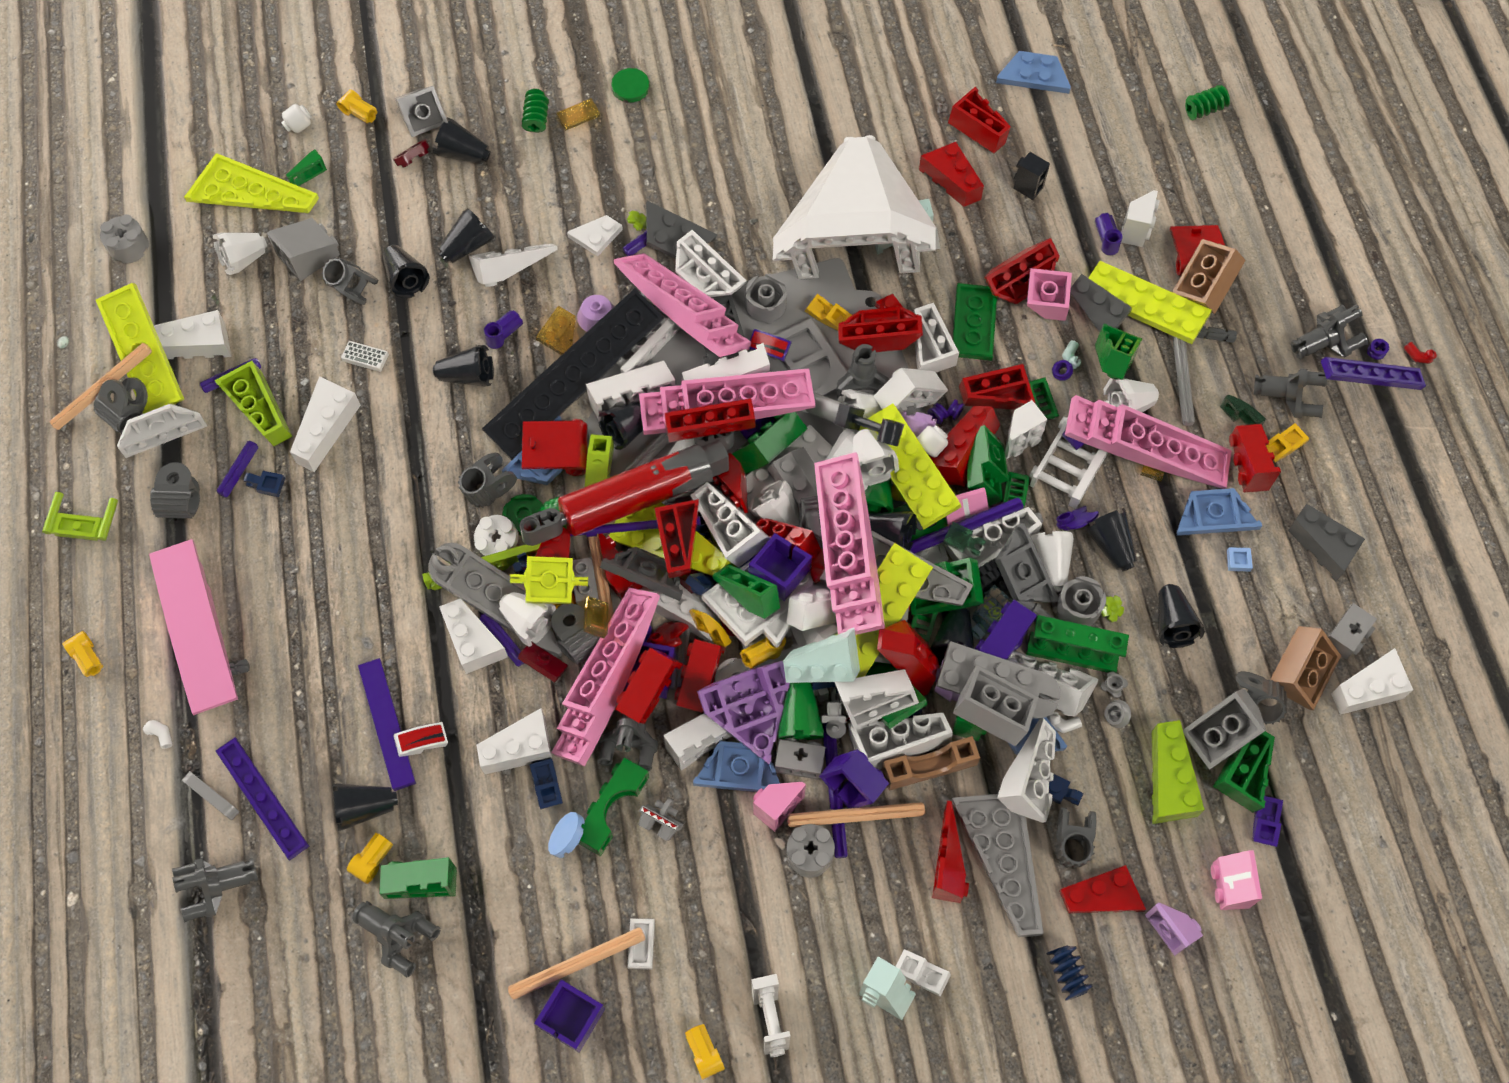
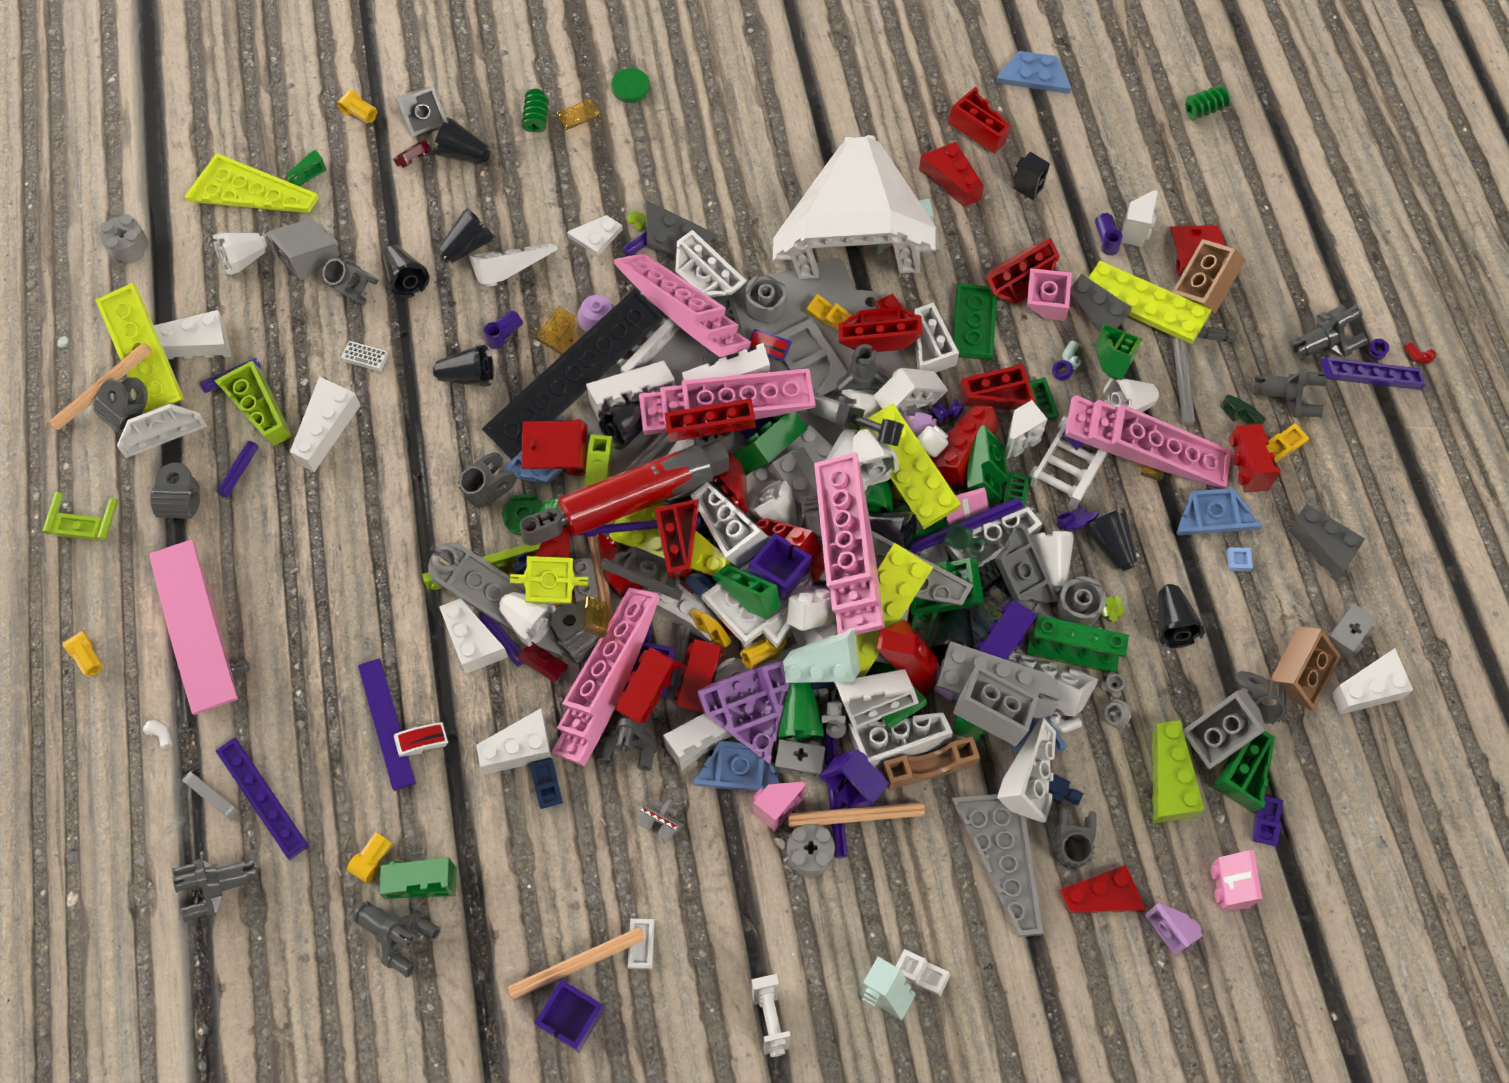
dark blue plate [243,471,285,498] -> none
white head [281,104,312,133] -> none
black cone [332,783,398,831] -> none
white plate [474,515,519,556] -> none
light blue tile [548,812,585,858] -> none
green arch [578,757,649,857] -> none
red plate [647,621,689,647] -> none
yellow piece [685,1024,725,1080] -> none
red wedge [932,800,969,903] -> none
dark blue piece [1046,945,1093,1001] -> none

